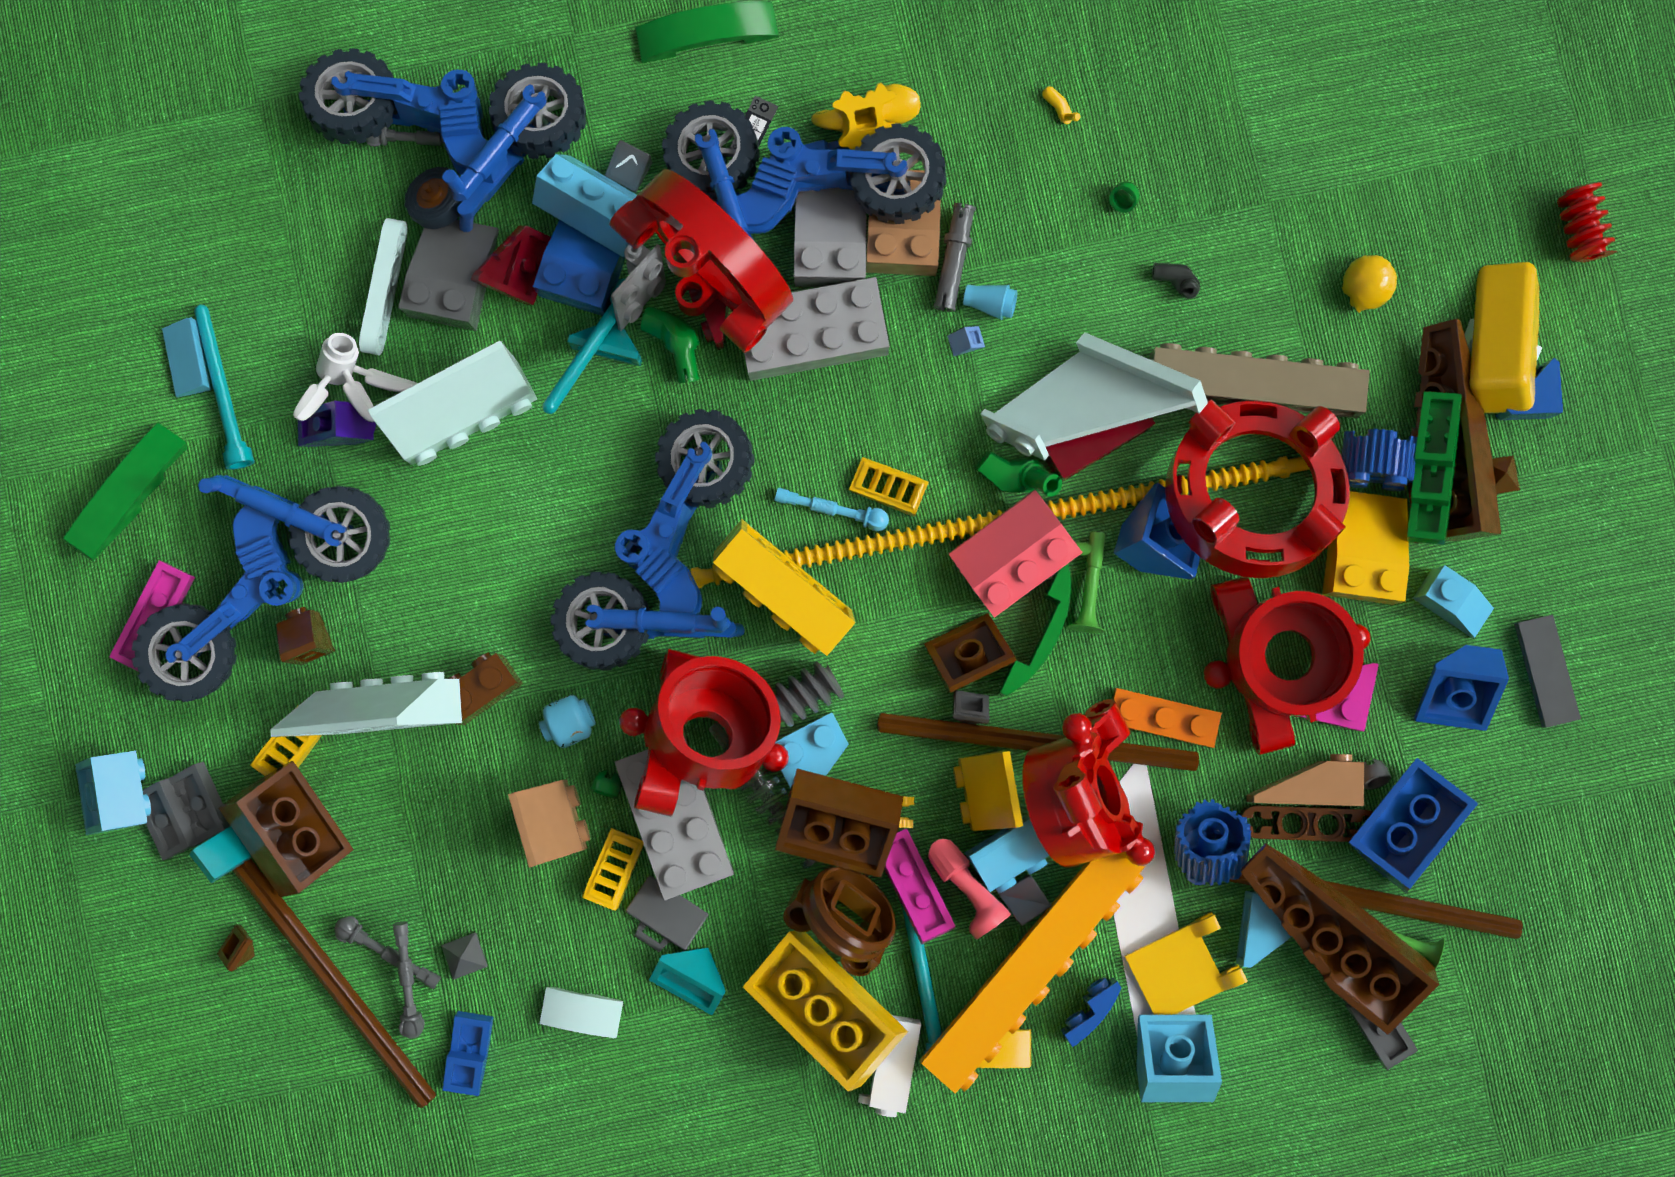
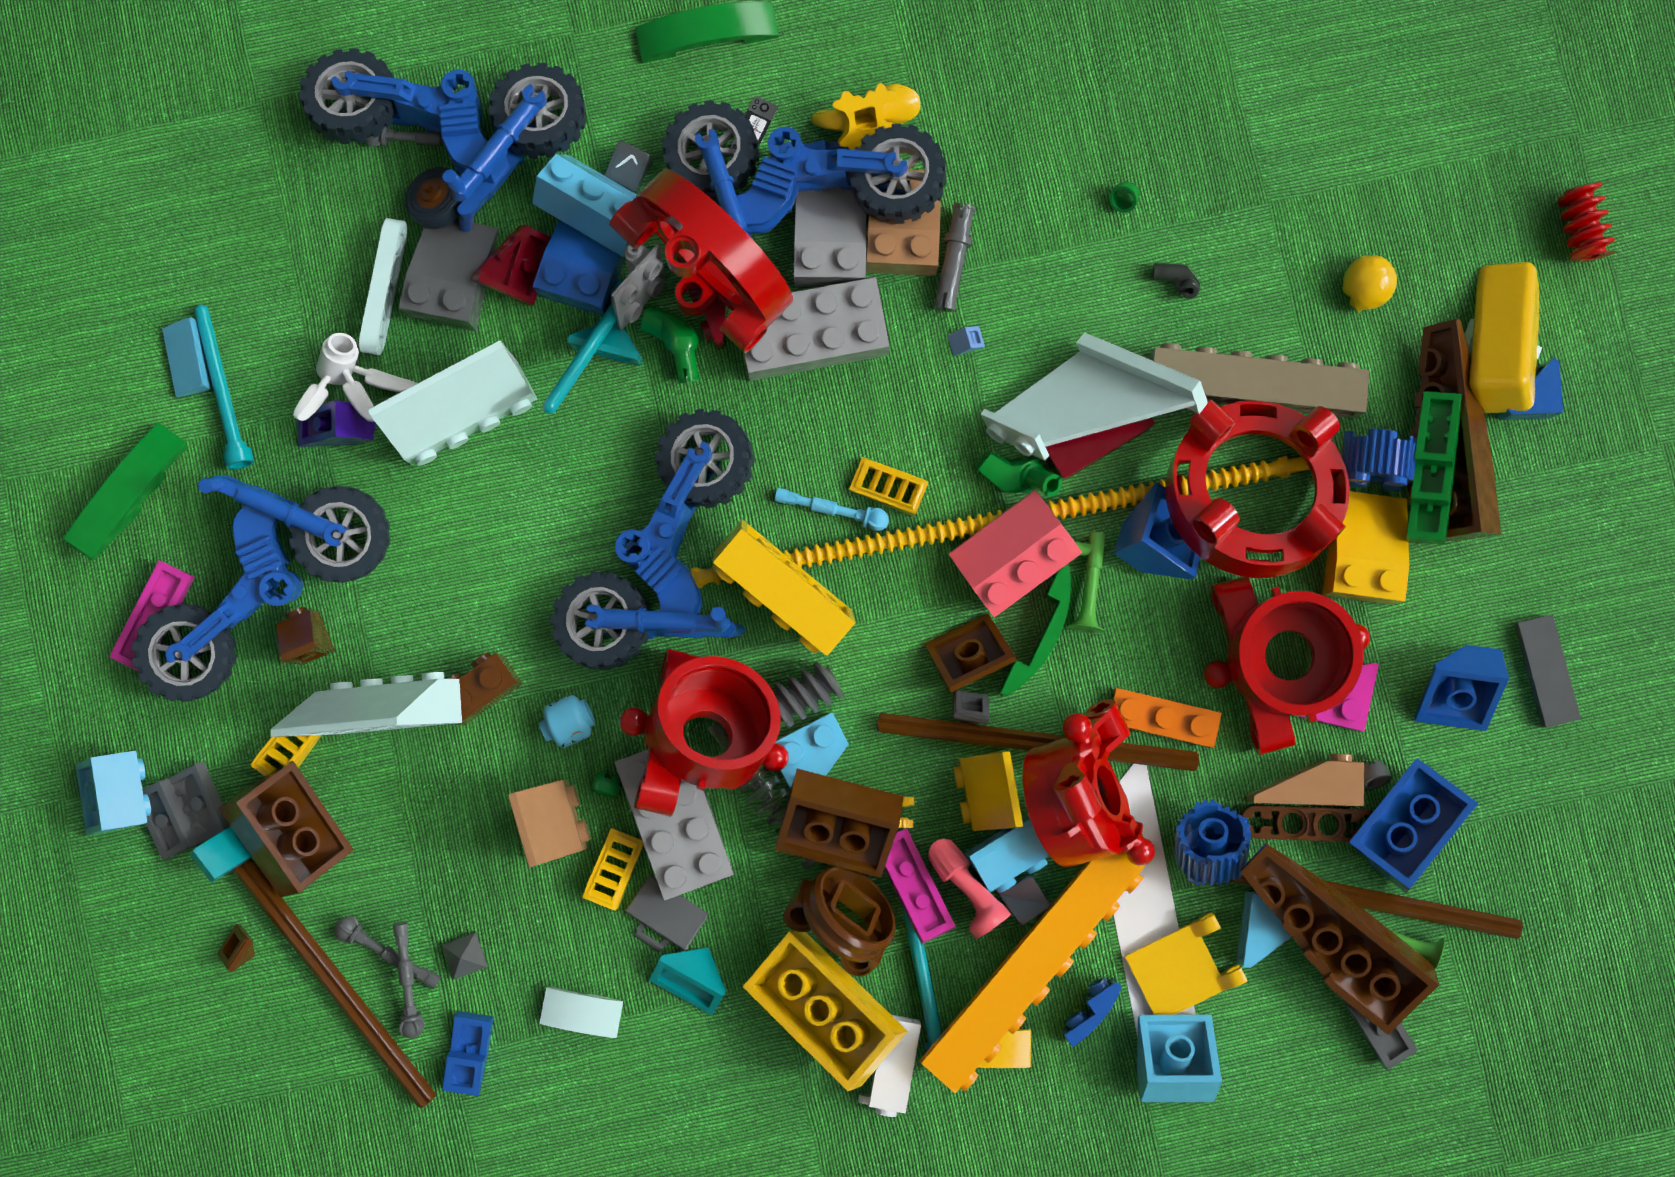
medium azure cone [963,284,1017,320] -> none
yellow piece [1042,86,1080,124] -> none
medium azure slope [1413,565,1494,638] -> none
reddish brown slope [1492,455,1520,494] -> none

